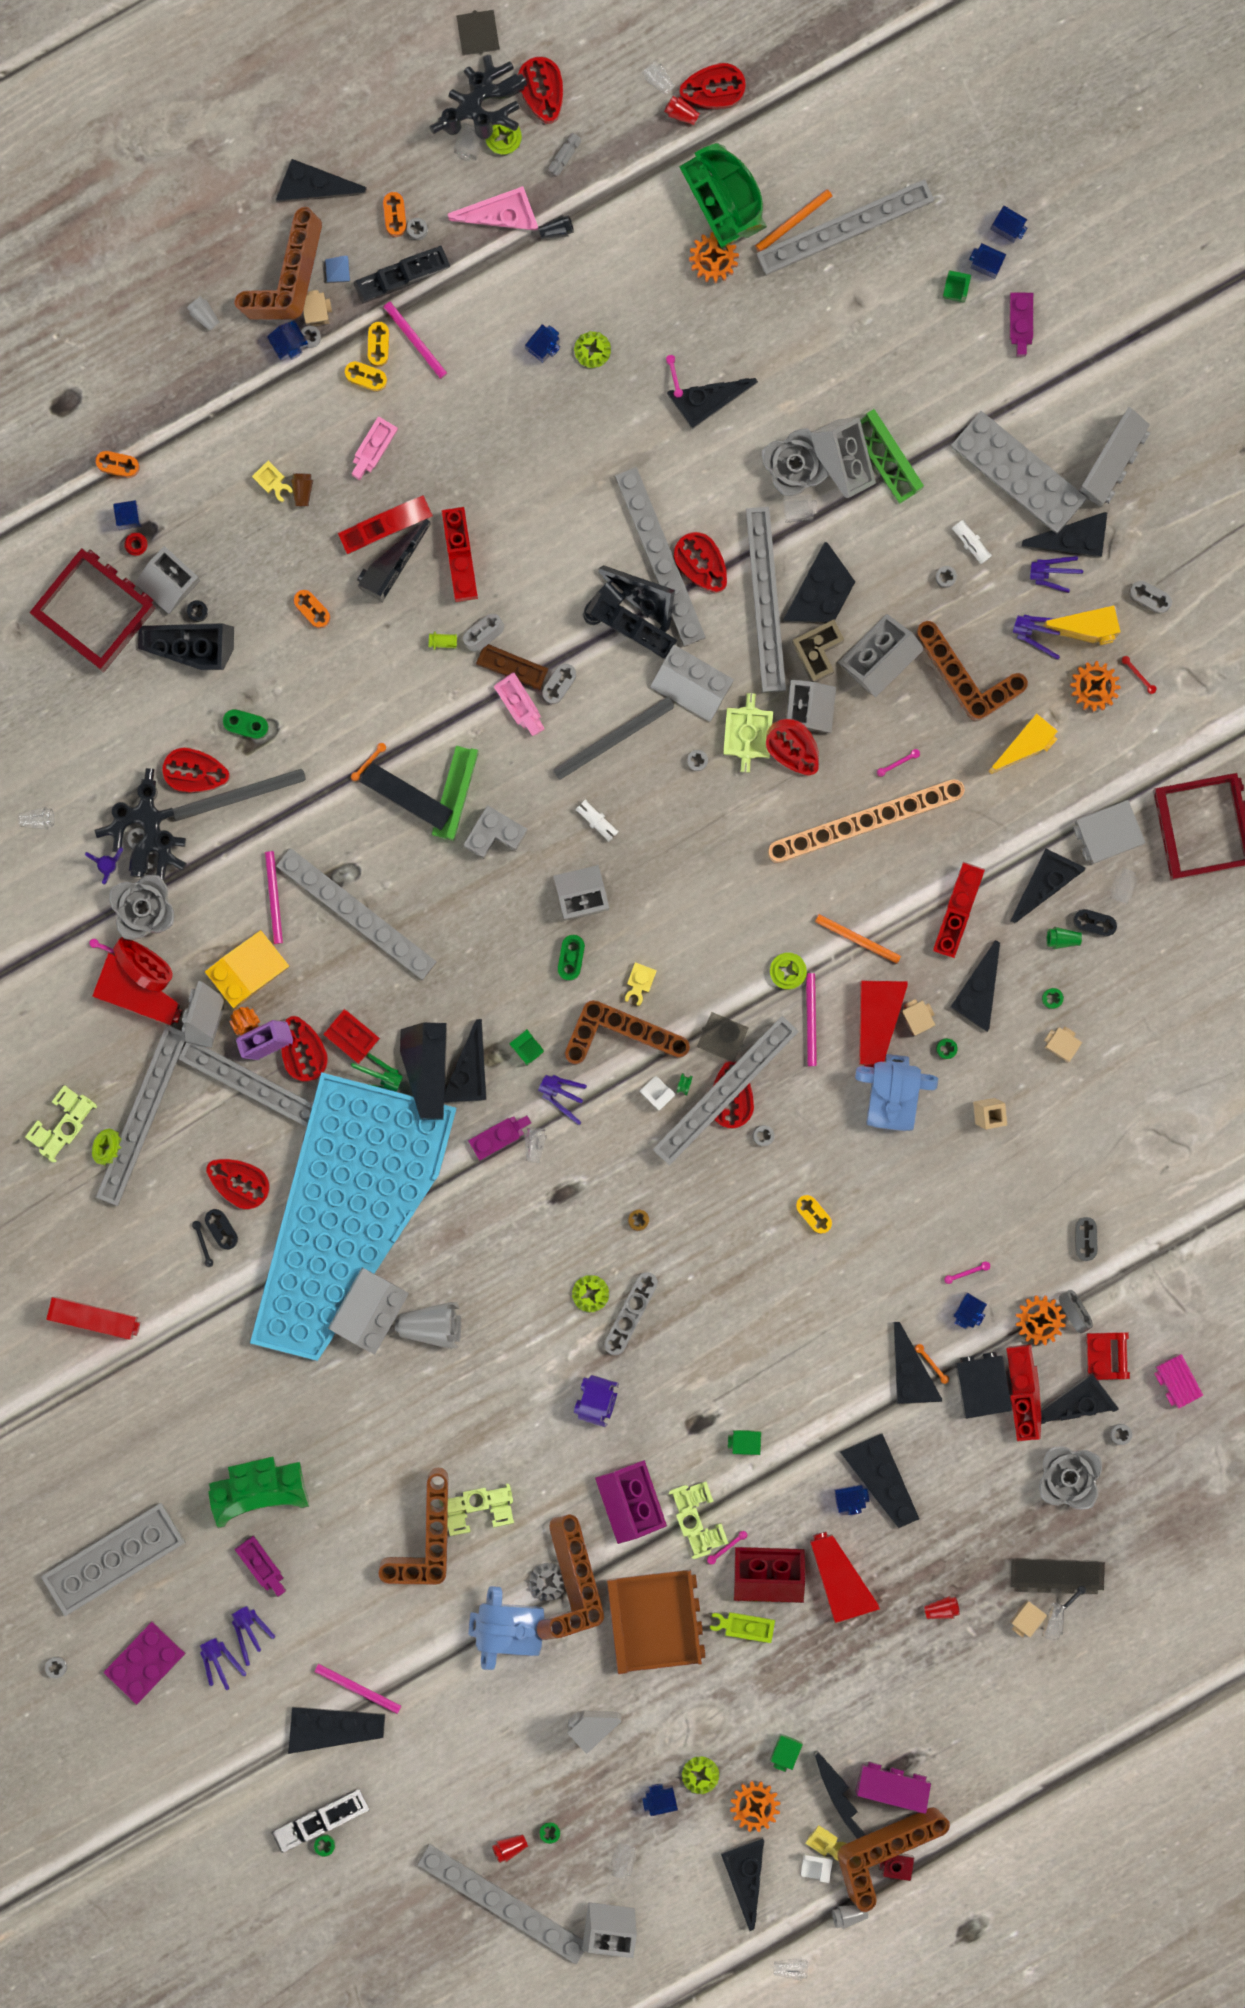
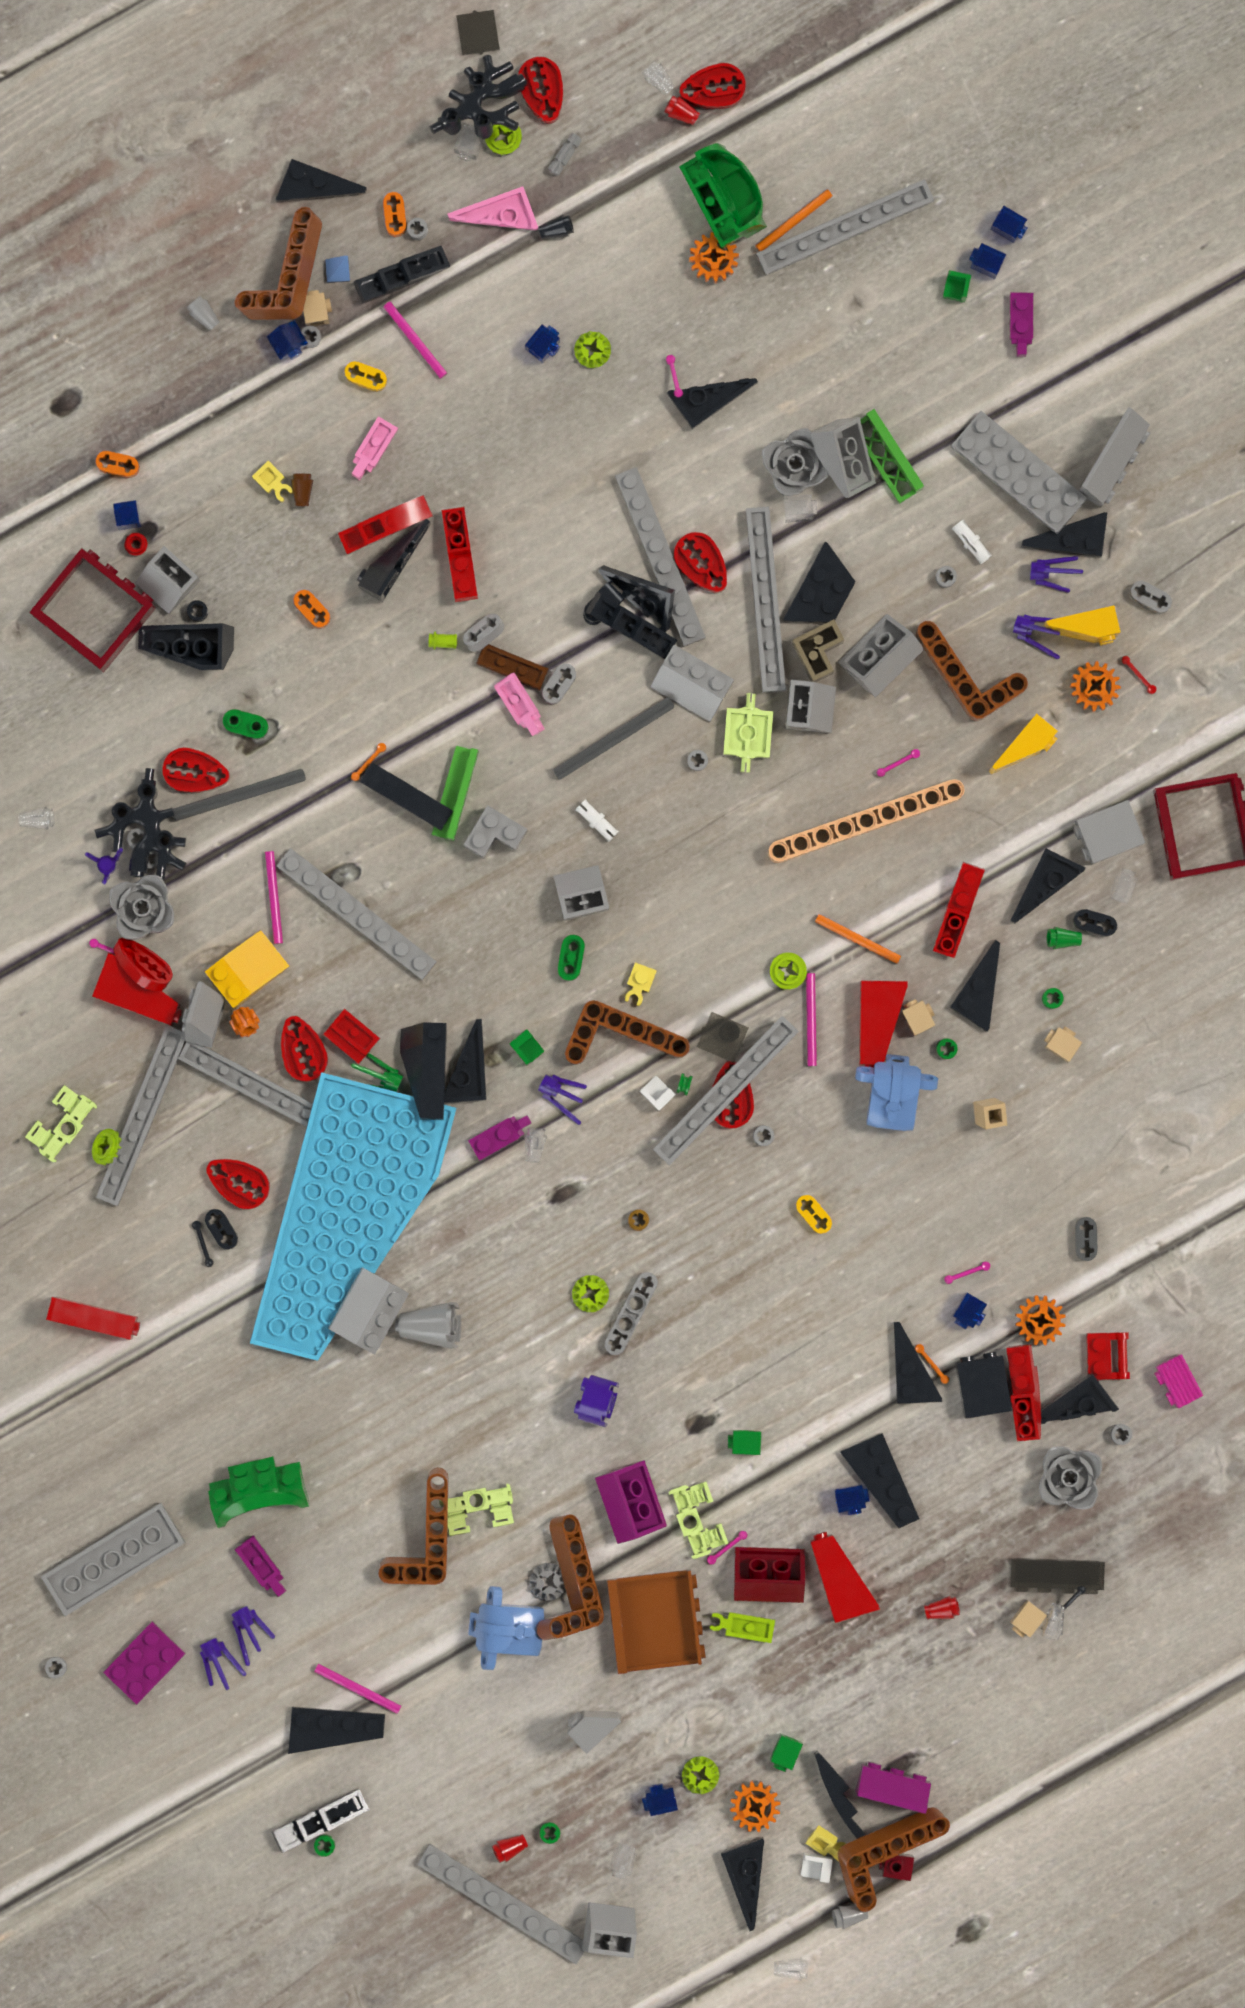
medium lavender brick [236,1020,293,1060] -> none
yellow beam [368,322,390,367] -> none
red piece [766,719,819,776] -> none
dark grey beam [1059,1290,1093,1333] -> none

